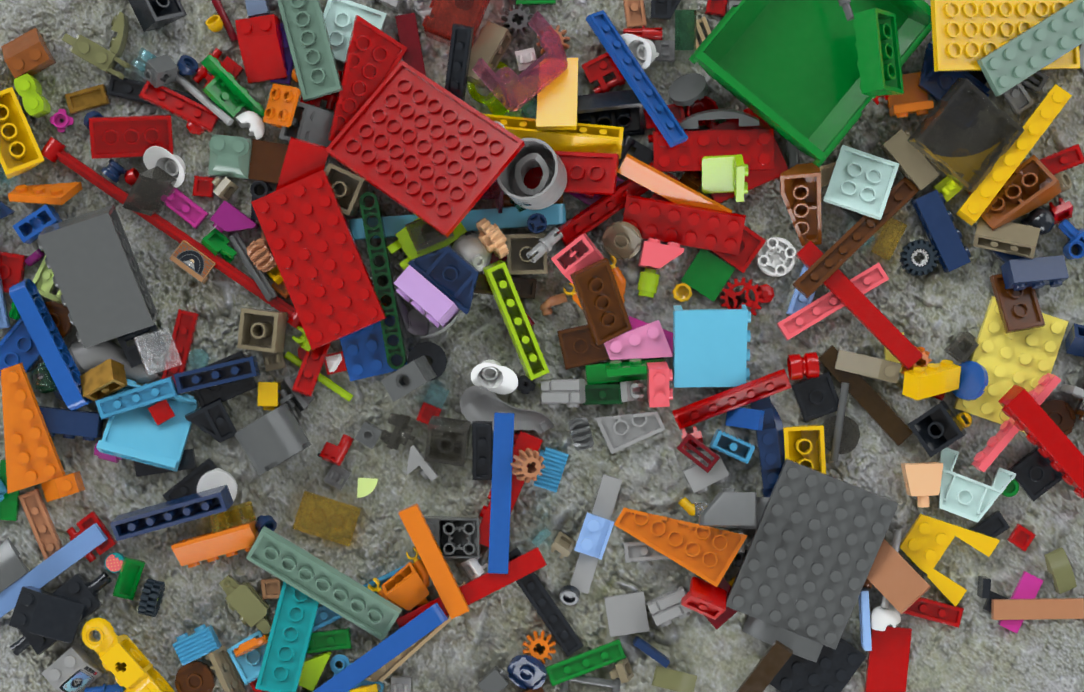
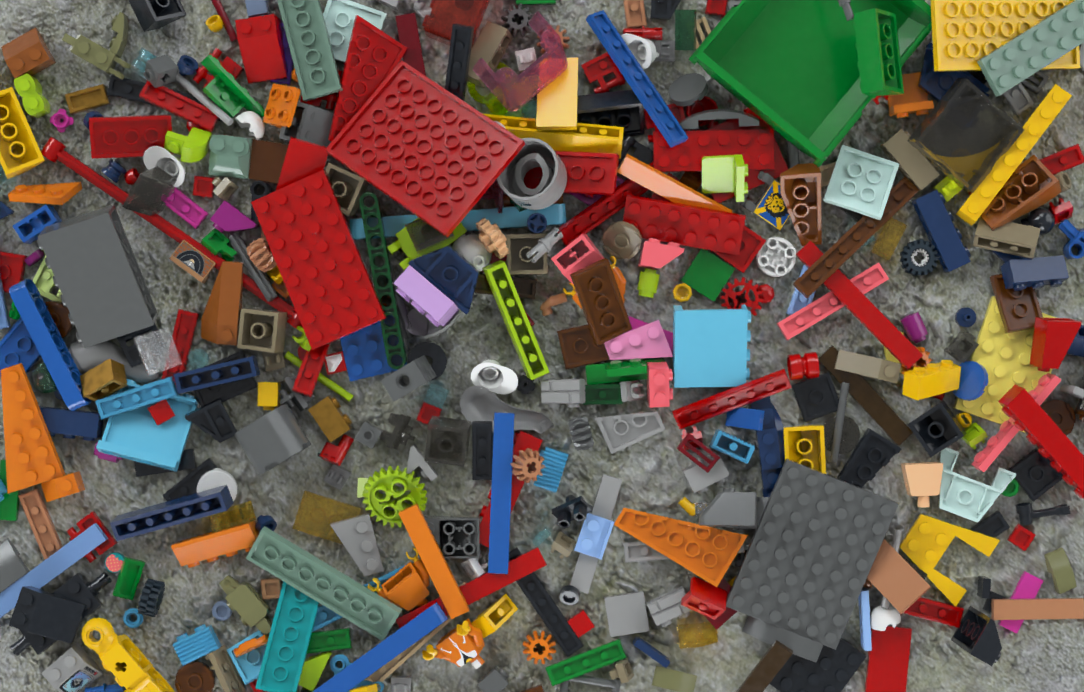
dark blue tile [507,655,547,690] -> none
none -> dark azure plate [123,608,144,628]
none -> lime brick [164,127,212,163]
none -> dark orange wedge [201,261,243,346]
none -> sand blue tile [212,600,233,621]
none -> pearl gold brick [308,396,352,443]
none -> light grey wing [330,513,384,576]
none -> lime gear [362,465,428,528]
none -> orange torso [422,619,485,669]
none -> yellow slope [471,594,518,638]
none -> black hips [552,495,593,529]
none -> red tile [567,609,595,638]
none -> clear yellow slope [677,622,718,649]
none -> flag [740,171,790,232]
none -> black wing [837,428,902,489]
none -> magenta brick [900,312,928,343]
none -> black slope [951,606,1002,666]
none -> dark blue tile [955,308,976,327]
none -> lime tile [962,422,988,449]
none -> black brick [1015,502,1071,525]
none -> red slope [1030,317,1081,372]

